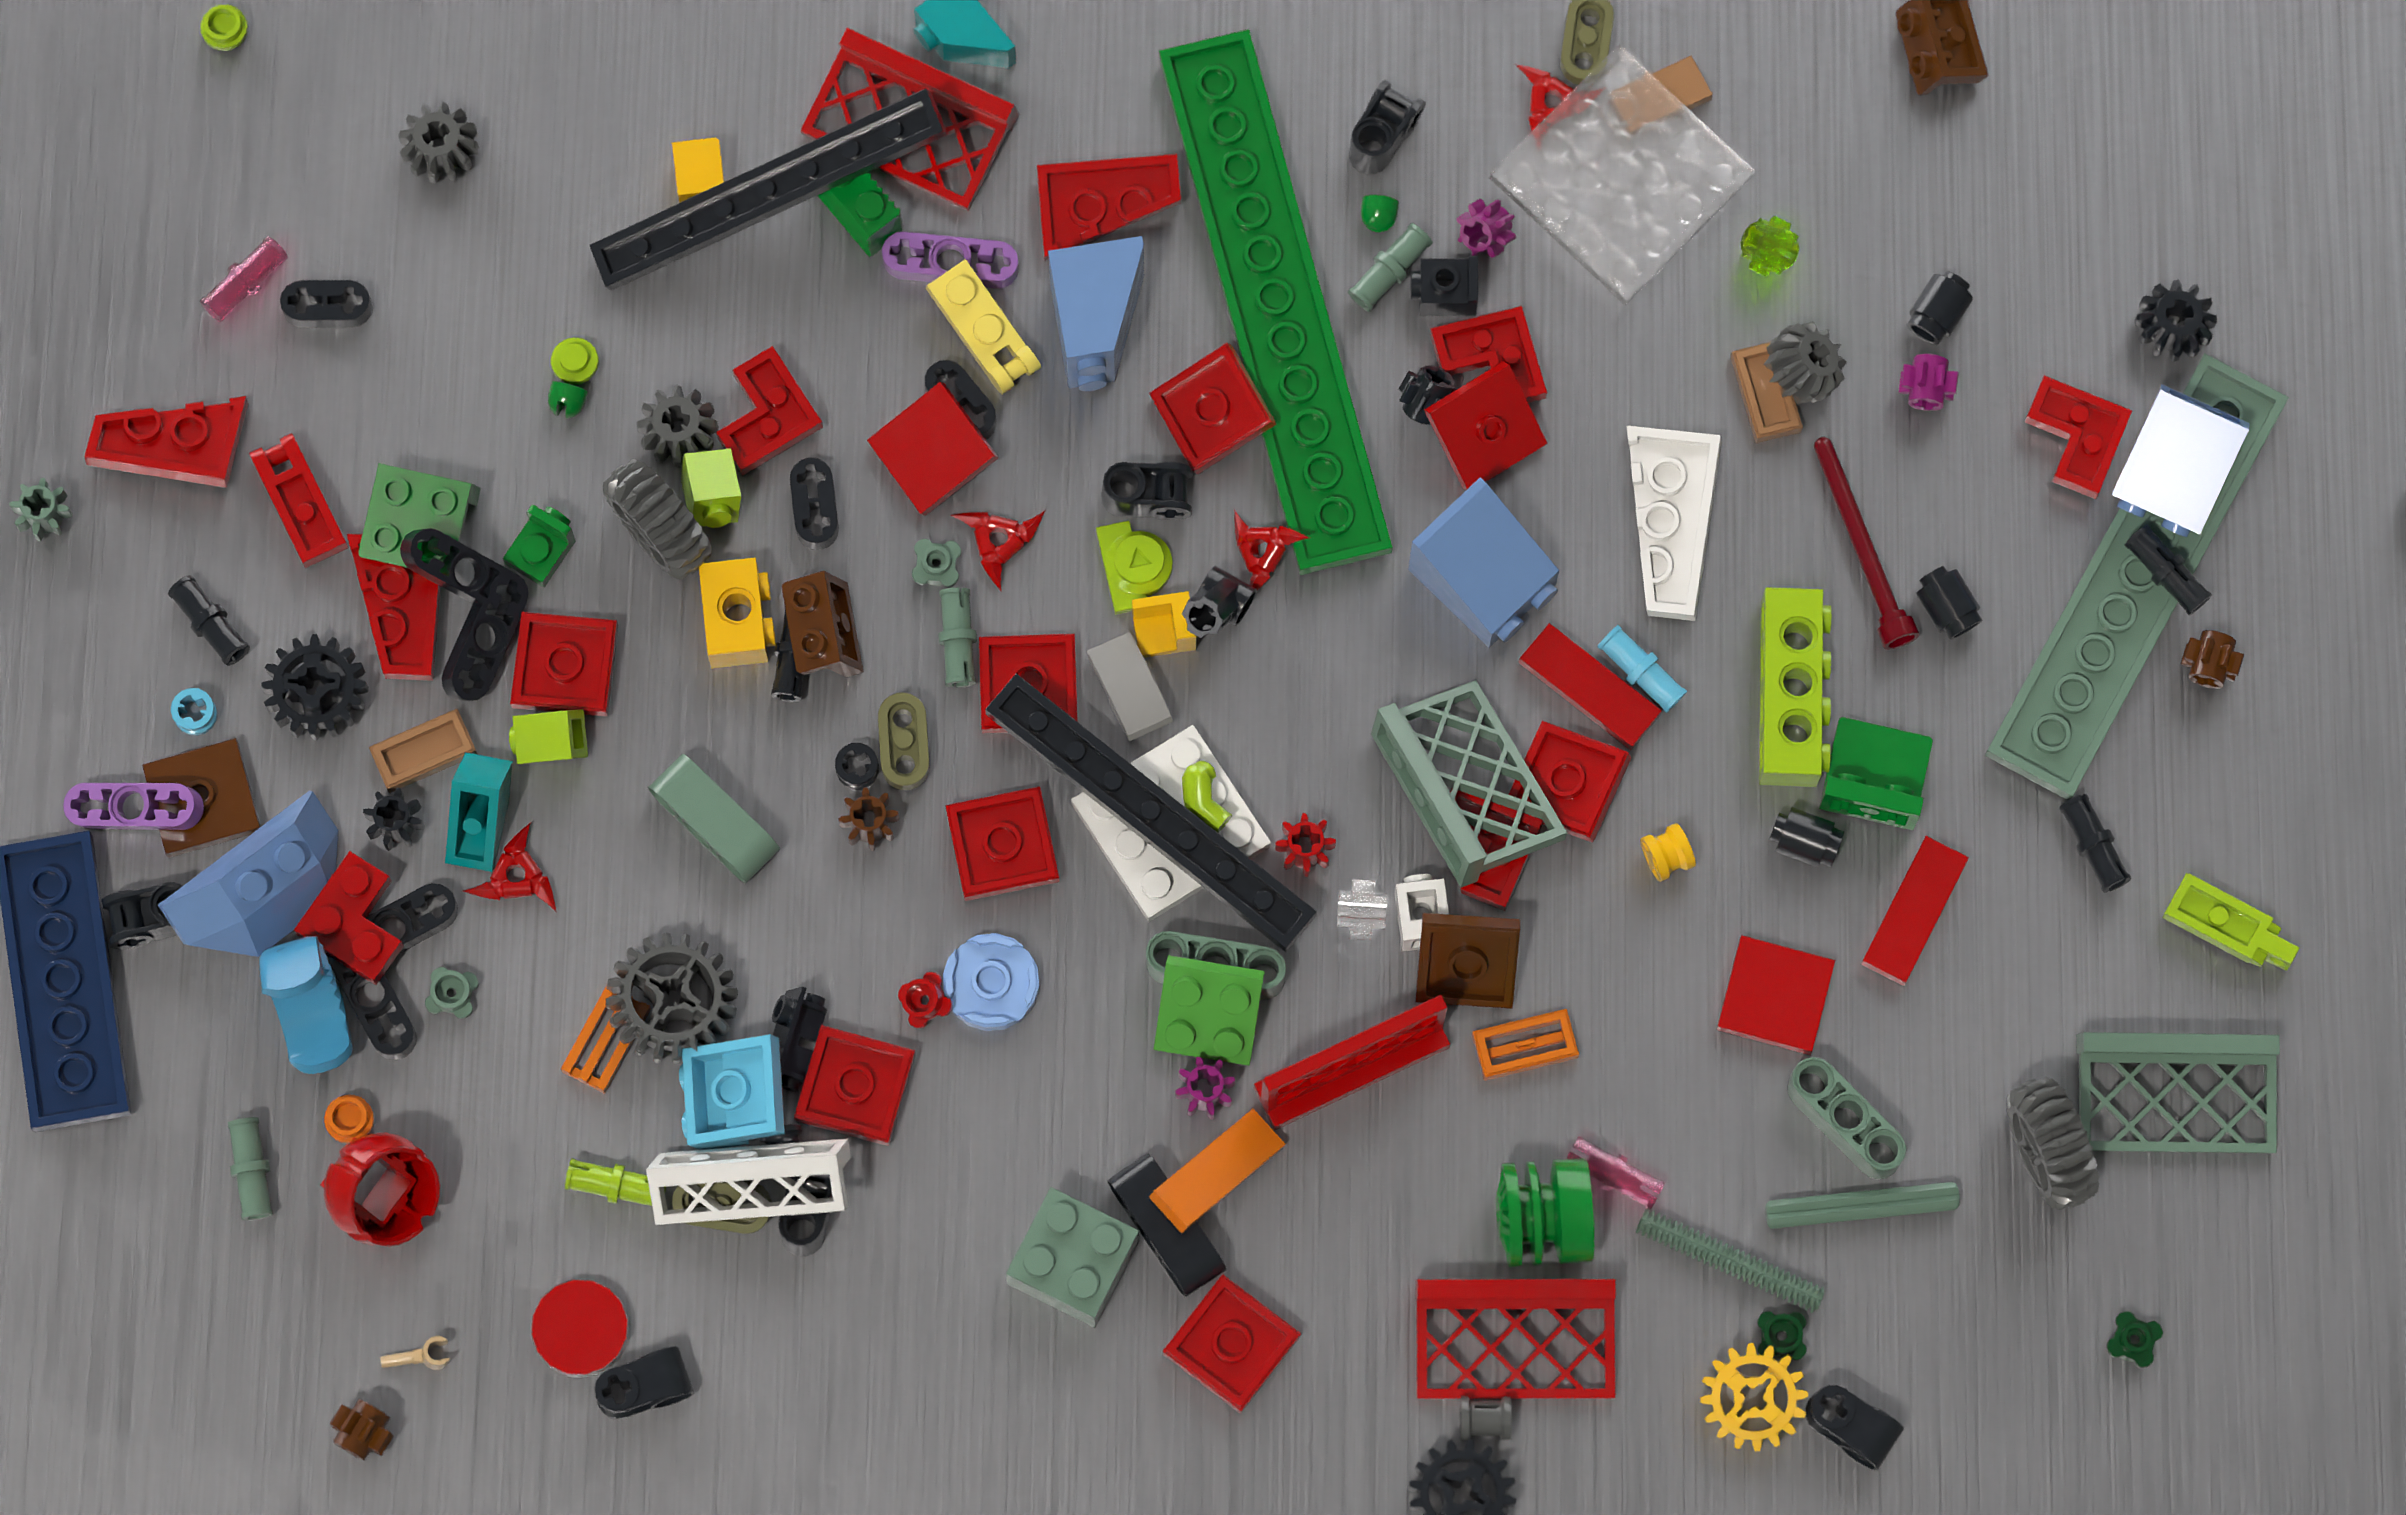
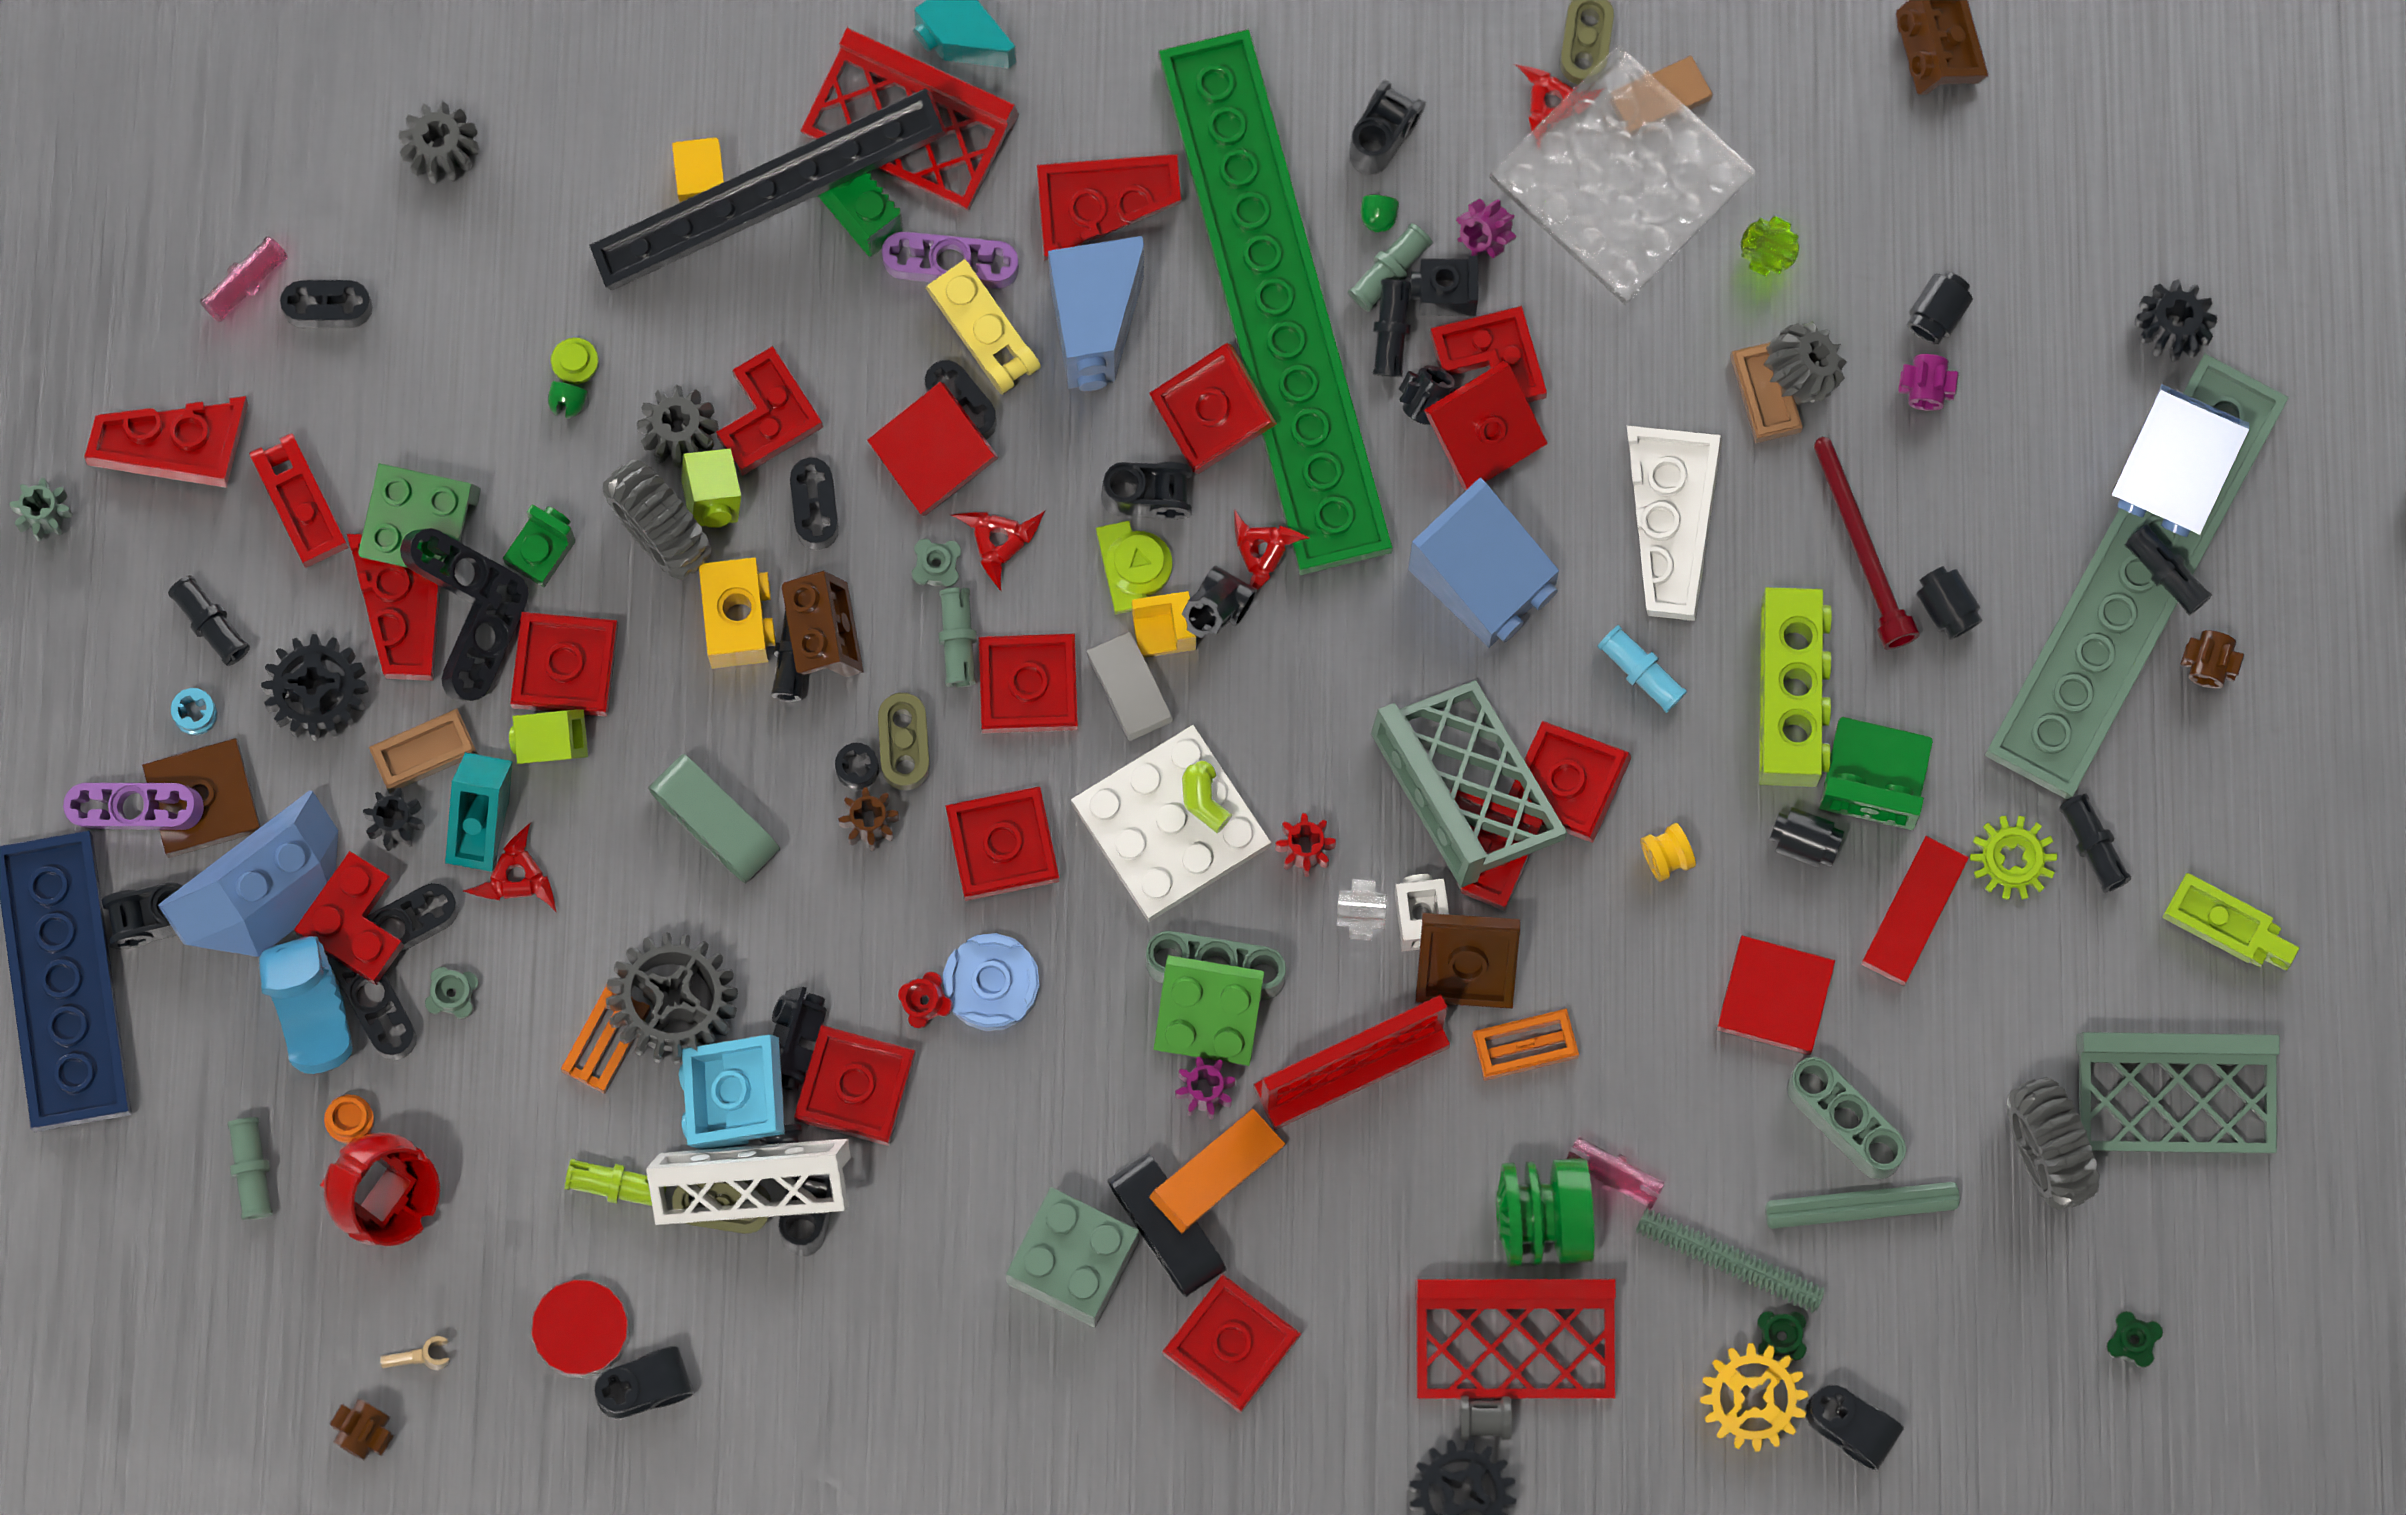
lime plate [200,5,248,51] -> none
black plate [985,674,1317,952] -> none
red tile [1518,623,1662,751] -> none
red plate [2024,375,2132,499] -> none
none -> black pin [1373,280,1411,377]
none -> lime gear [1970,815,2057,900]

